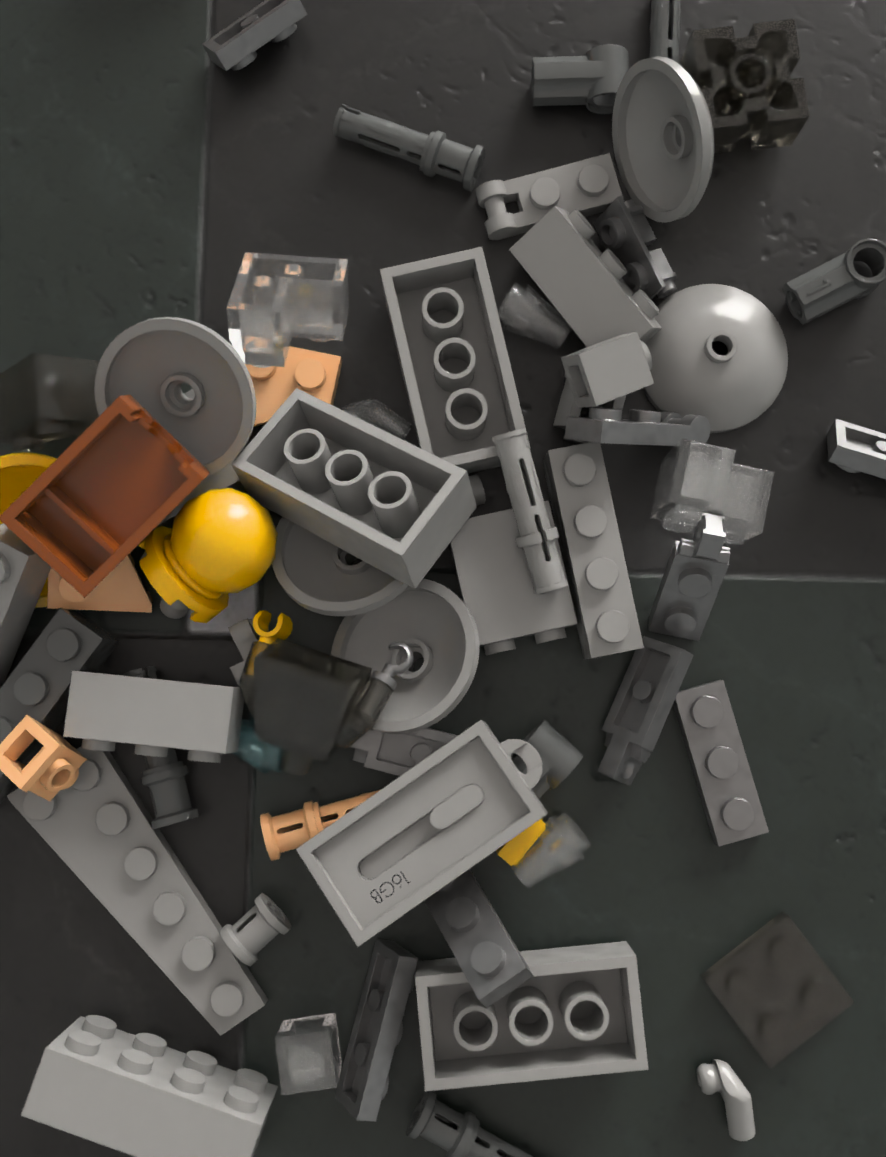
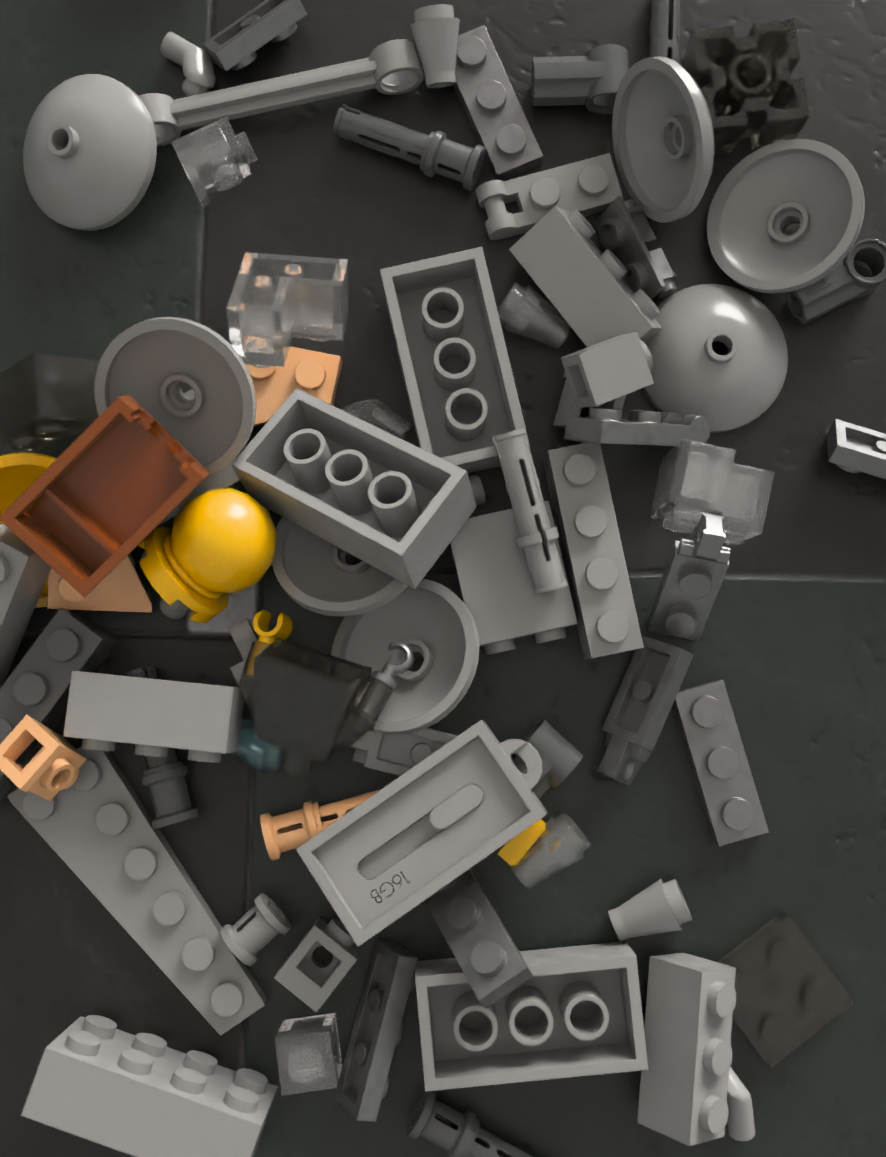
none -> light grey dish [23,74,157,231]
none -> light grey piece [139,39,424,147]
none -> light grey arm [160,32,216,97]
none -> clear brick [171,116,258,207]
none -> light grey brick [274,917,360,1013]
none -> light grey cone [410,4,460,88]
none -> flat silver plate [453,25,543,181]
none -> light grey cone [608,879,692,941]
none -> light grey brick [637,952,737,1146]
none -> light grey dish [707,139,865,293]

